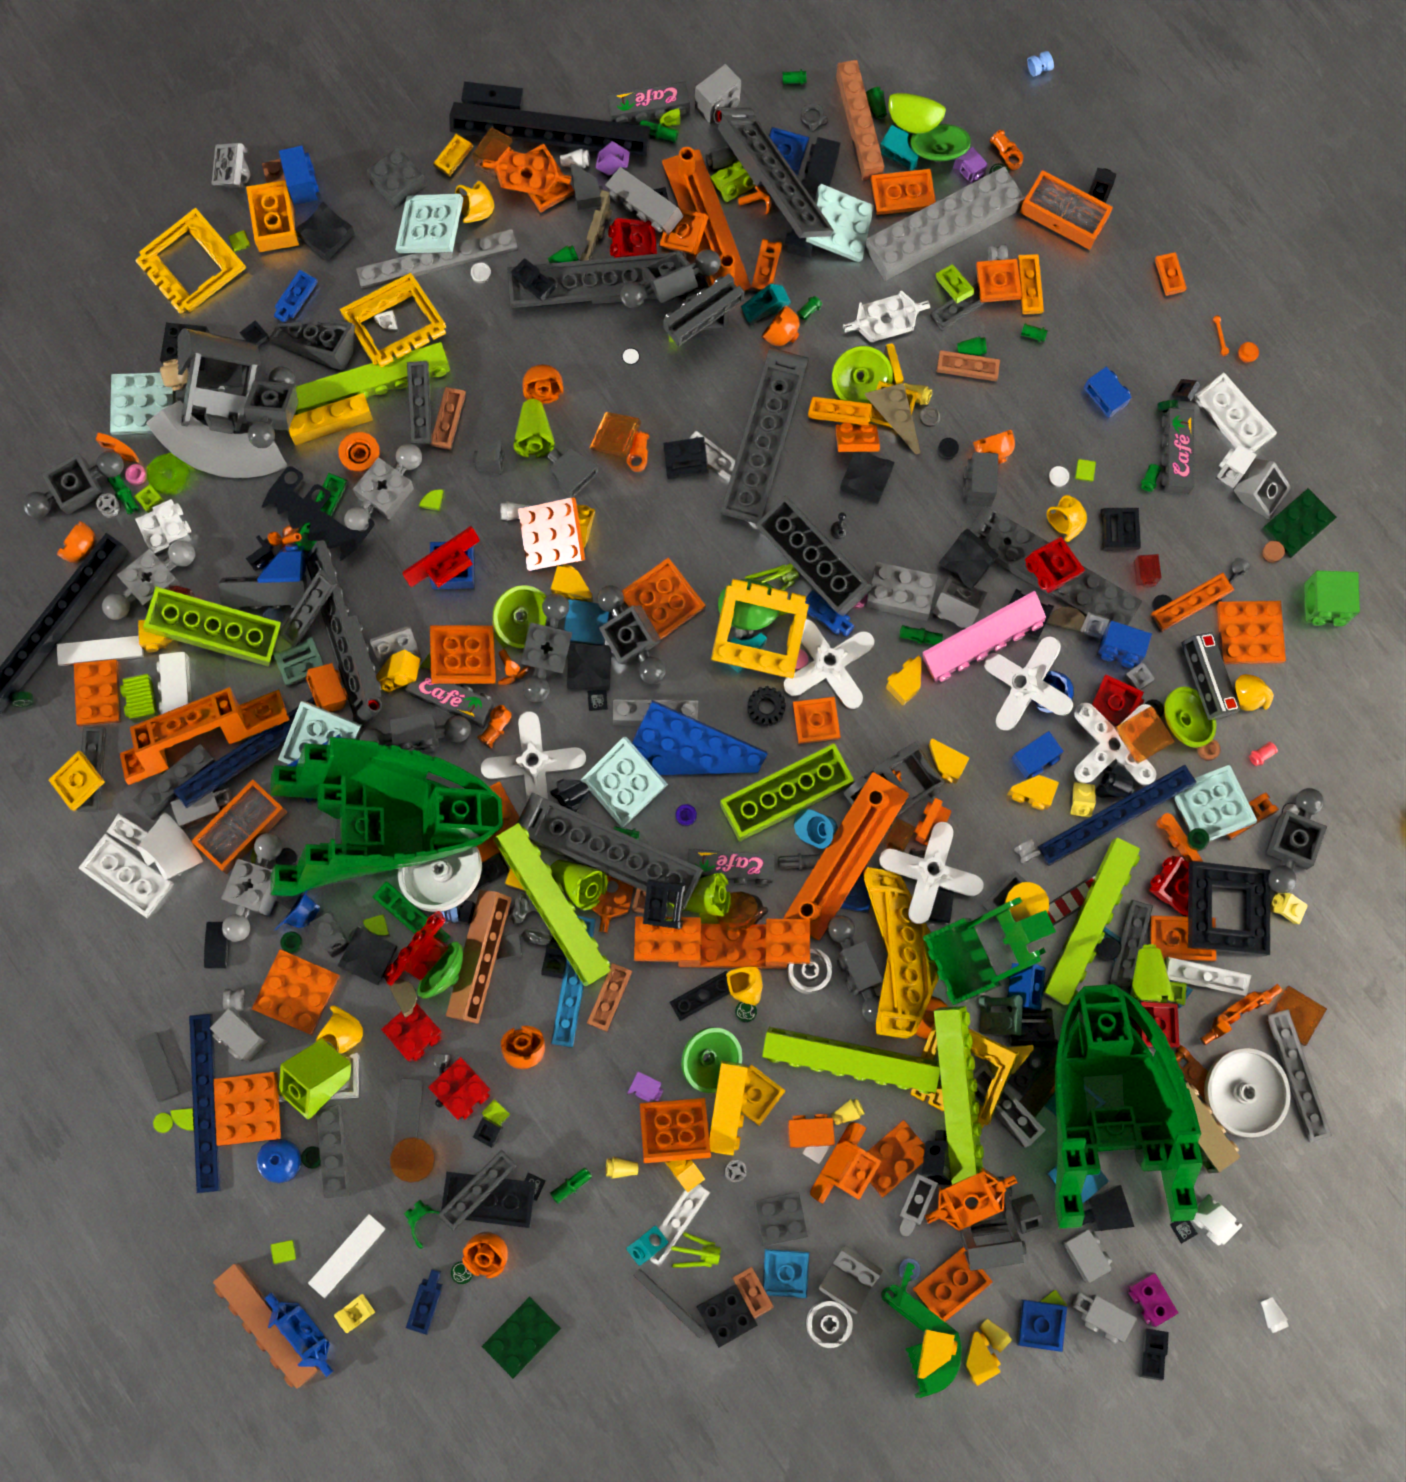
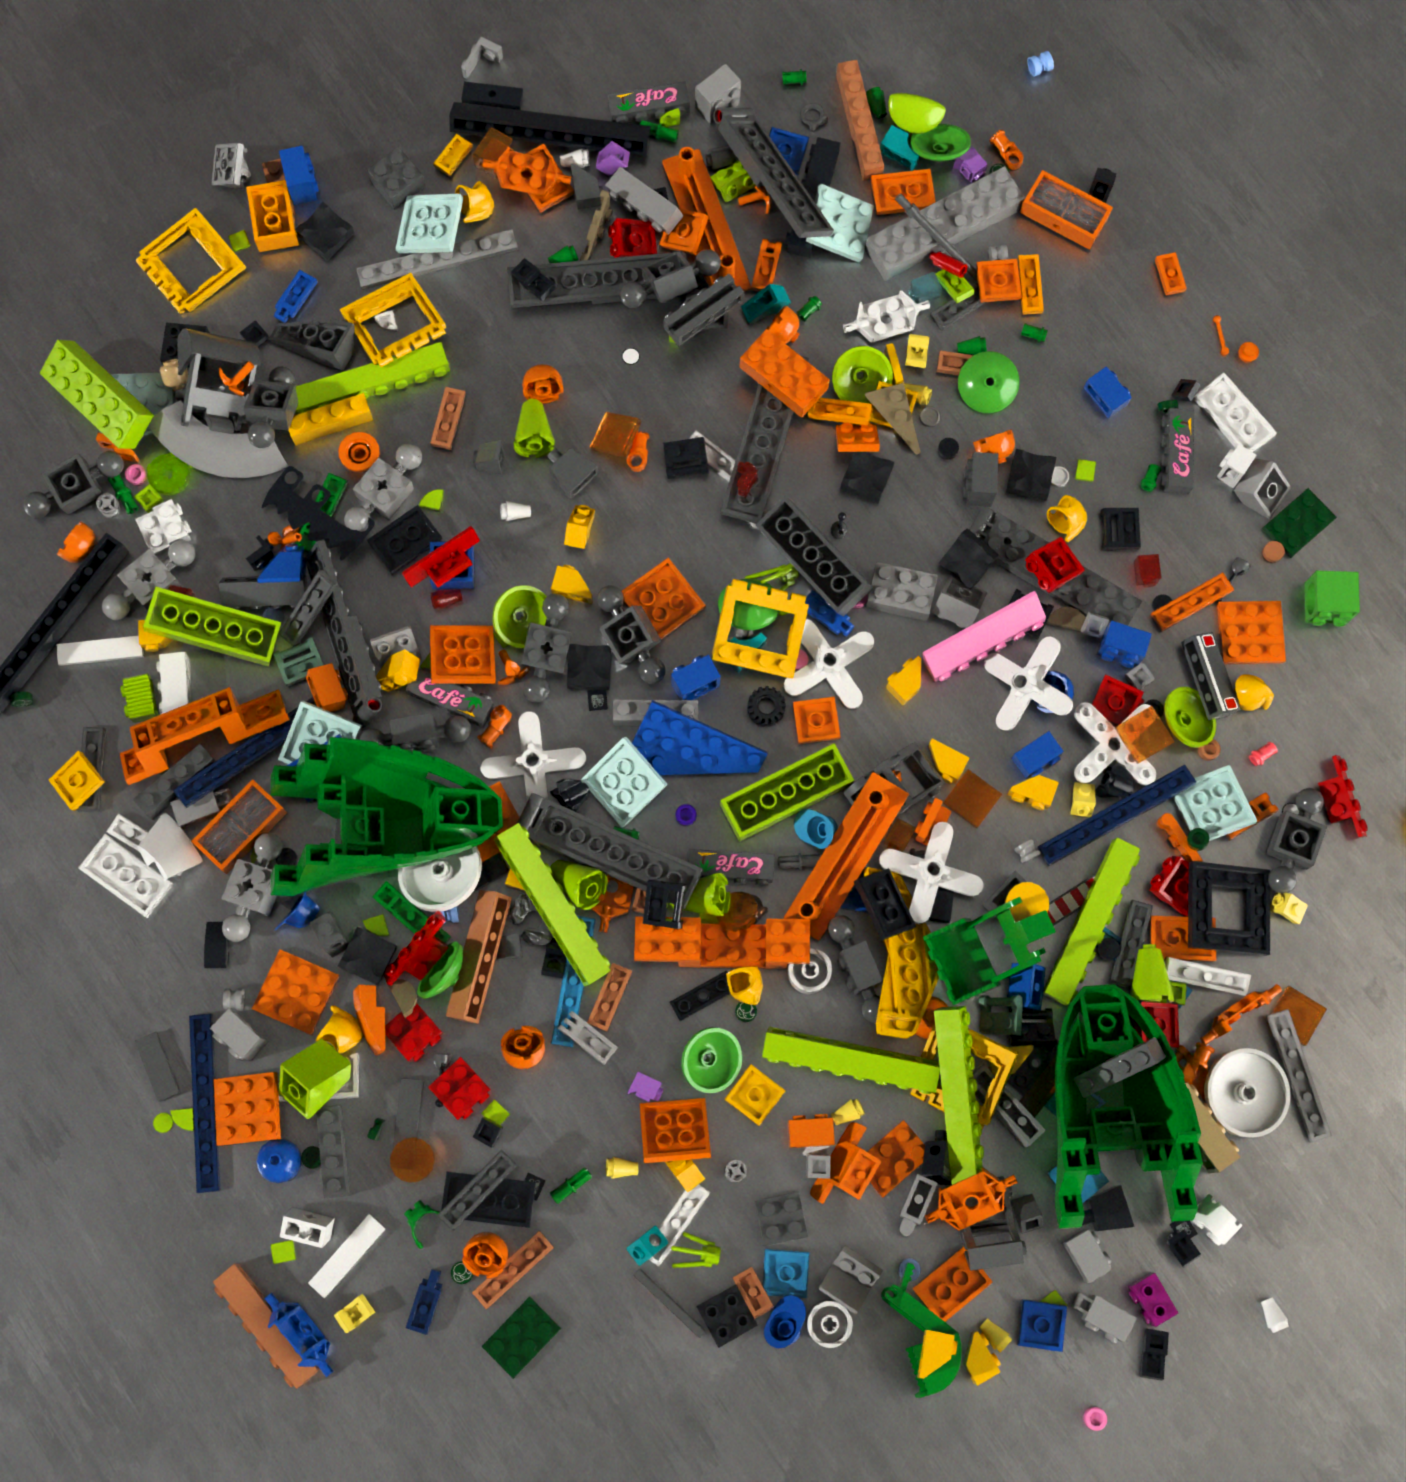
orange plate [74,659,121,726] -> none
dark green tile [280,931,303,954] -> none
dark grey tile [407,361,433,445] -> none
black plate [458,900,476,926] -> none
white piece [471,262,491,283] -> none
plate [518,498,585,571] -> none
dark azure tile [564,599,609,646] -> none
yellow brick [709,1060,751,1156] -> none
green pin [899,625,943,645] -> none
none -> lime brick [39,340,154,449]
none -> orange plant [219,361,255,396]
none -> white brick [280,1207,335,1248]
none -> orange slope [353,985,385,1055]
none -> black plate [367,505,442,574]
none -> dark green tile [367,1118,385,1141]
none -> clear red cone [430,589,462,610]
none -> light grey bracket [461,37,503,79]
none -> nougat plate [472,1231,554,1310]
none -> light grey hinge [558,1011,618,1065]
none -> blue brick [671,655,721,700]
none -> clear red bracket [737,461,758,498]
none -> orange brick [739,329,830,418]
none -> blue piece [764,1295,806,1349]
none -> light grey panel [806,1154,831,1179]
none -> black tile [854,868,916,941]
none -> dark grey bar [895,193,978,283]
none -> light yellow bracket [905,334,929,368]
none -> clear light blue brick [909,272,942,303]
none -> red cylinder [929,251,967,278]
none -> clear orange tile [943,769,1002,828]
none -> bright green dish [958,351,1020,413]
none -> black brick [1006,449,1057,501]
none -> dark grey brick [1073,1037,1166,1098]
none -> bright pink tile [1083,1406,1107,1431]
none -> black bracket [1166,1229,1202,1268]
none -> orange connector [1183,1042,1215,1085]
none -> red bracket [1318,755,1368,838]

